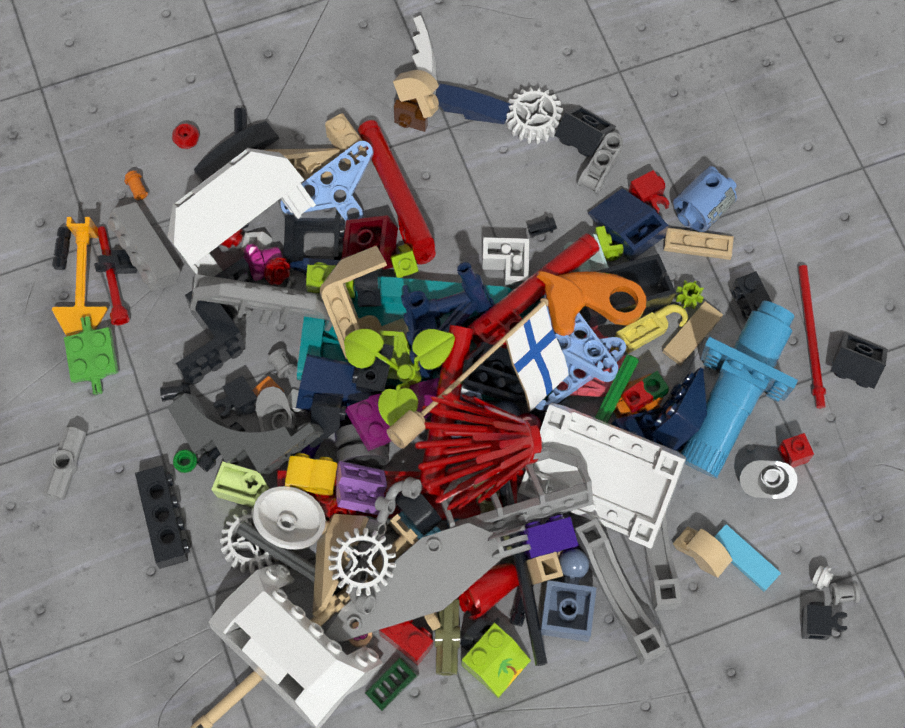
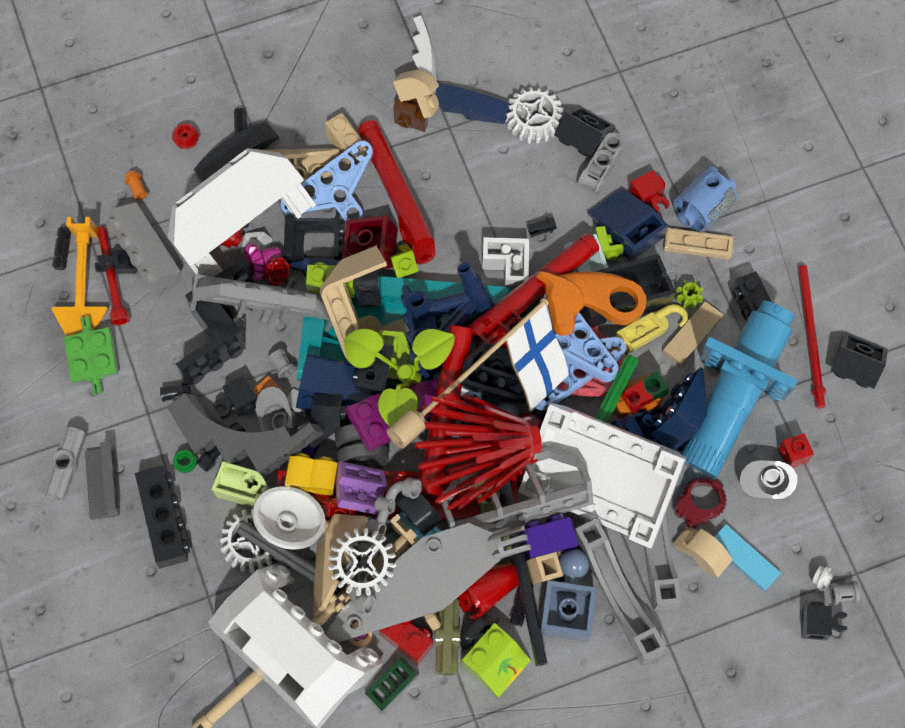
none -> dark grey panel [85,441,119,520]
none -> dark red piece [674,477,727,530]

